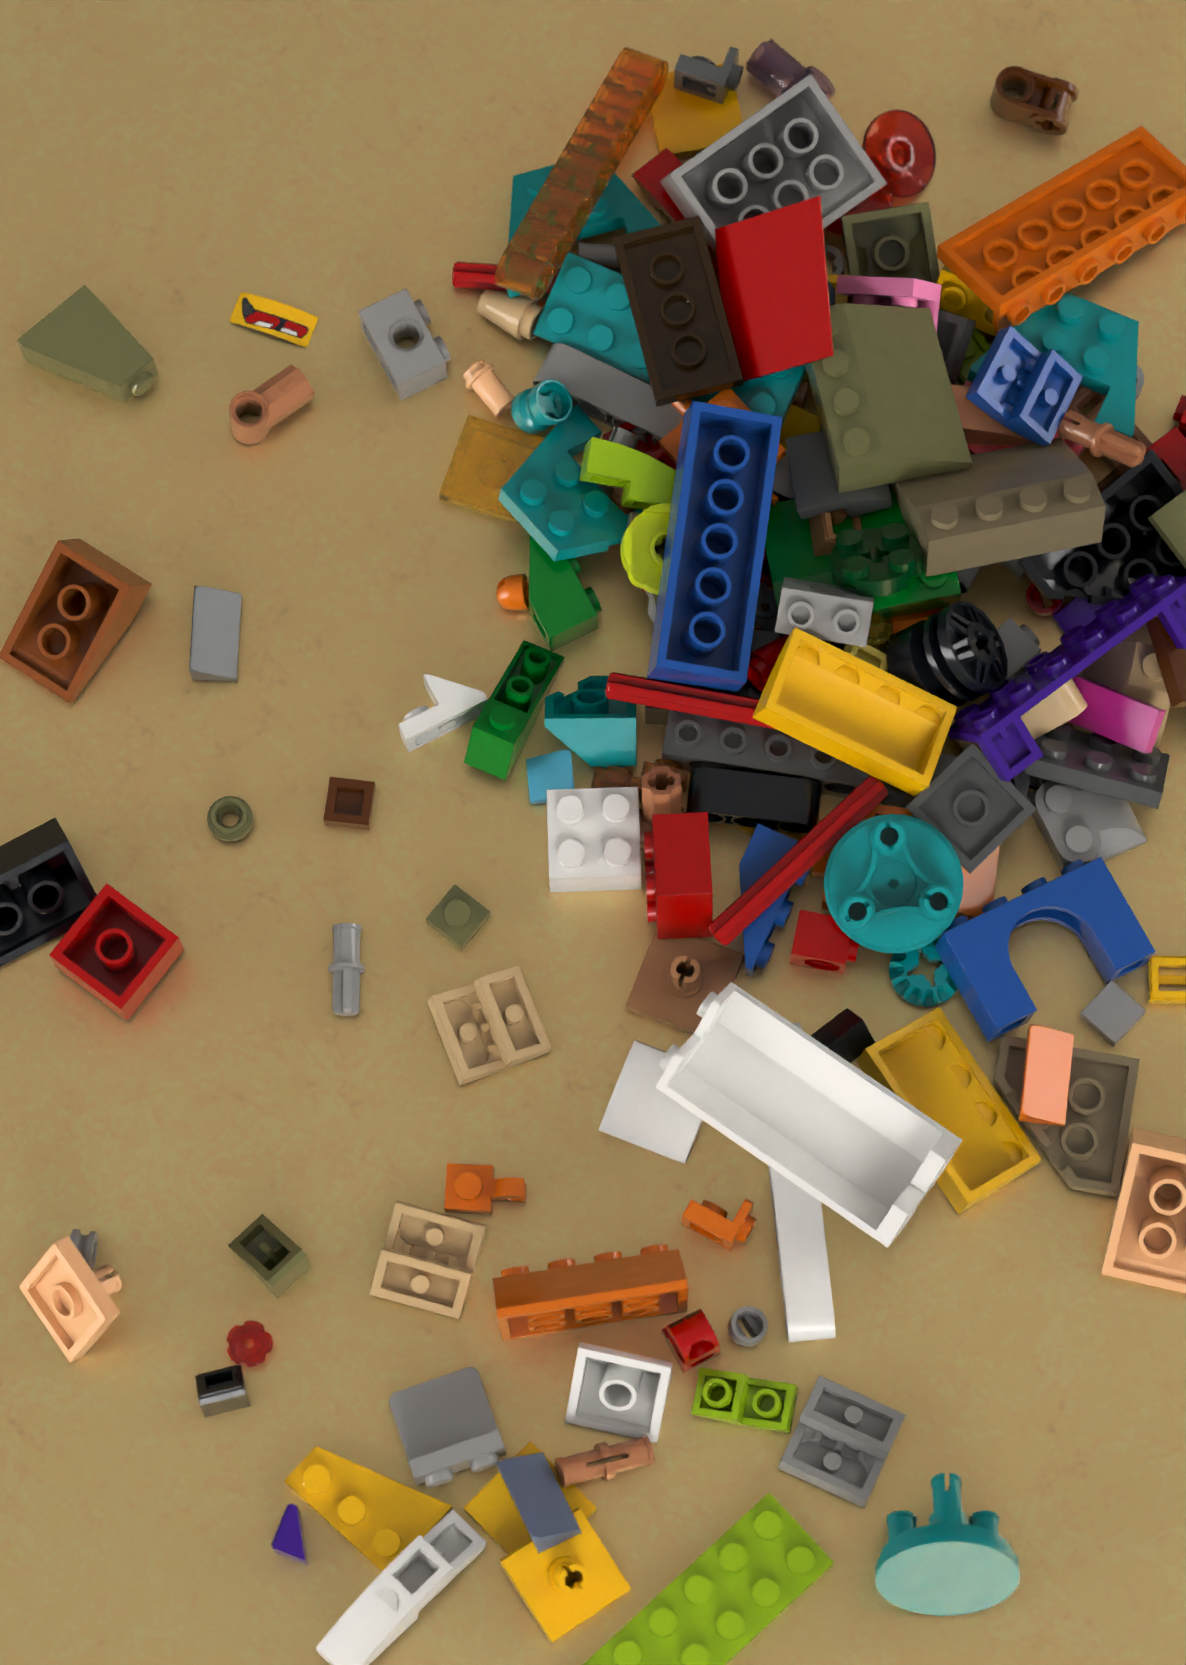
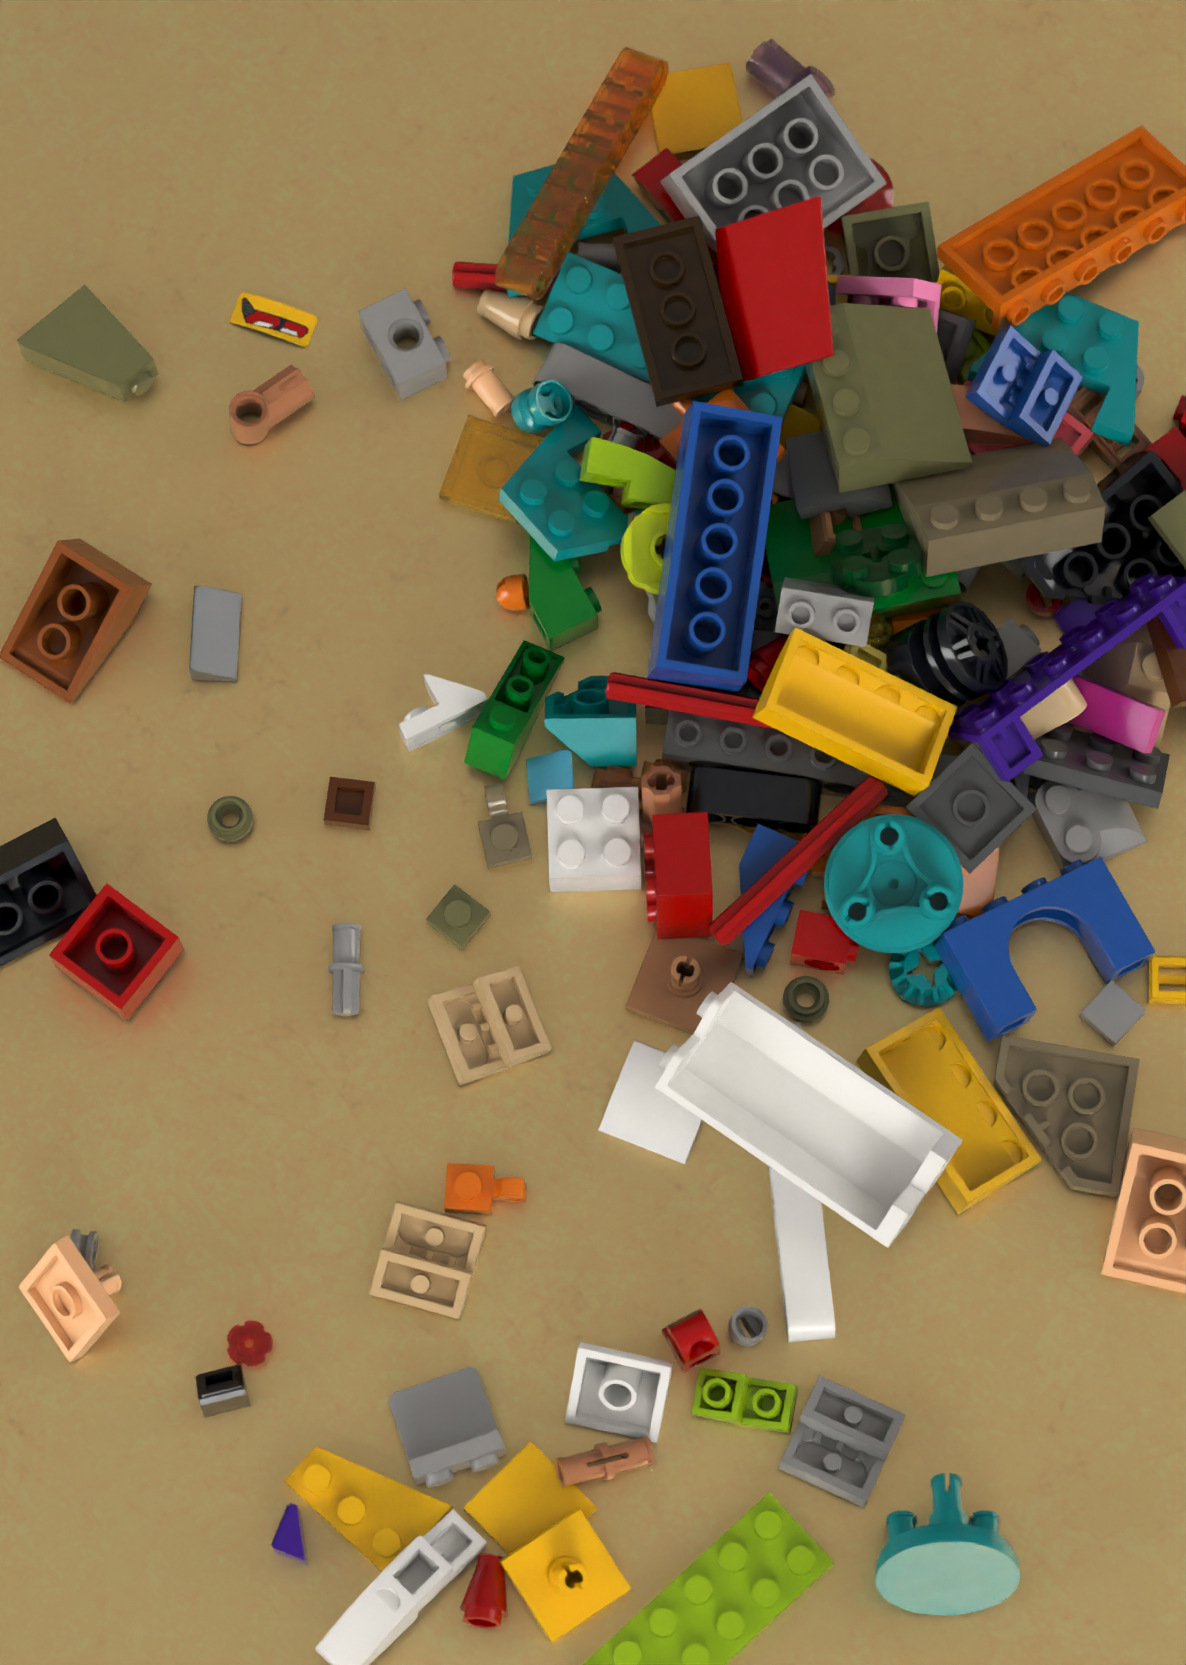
olive slope [228,1214,312,1298] -> none
orange slope [492,1244,688,1341] -> none
sand blue slope [496,1452,582,1554] -> none
dark grey bracket [674,46,744,104] -> none
orange bracket [681,1199,757,1251] -> none
black slope [811,1008,875,1063] -> none
clear red dish [862,109,936,198] -> none
reddish brown piece [990,66,1079,136] -> none
slope [1018,1024,1074,1126] -> none
nougat axle [1058,411,1147,468] -> none
none -> red cone [460,1554,507,1629]
none -> dark tan plate [478,782,532,869]
none -> olive plate [783,976,829,1023]

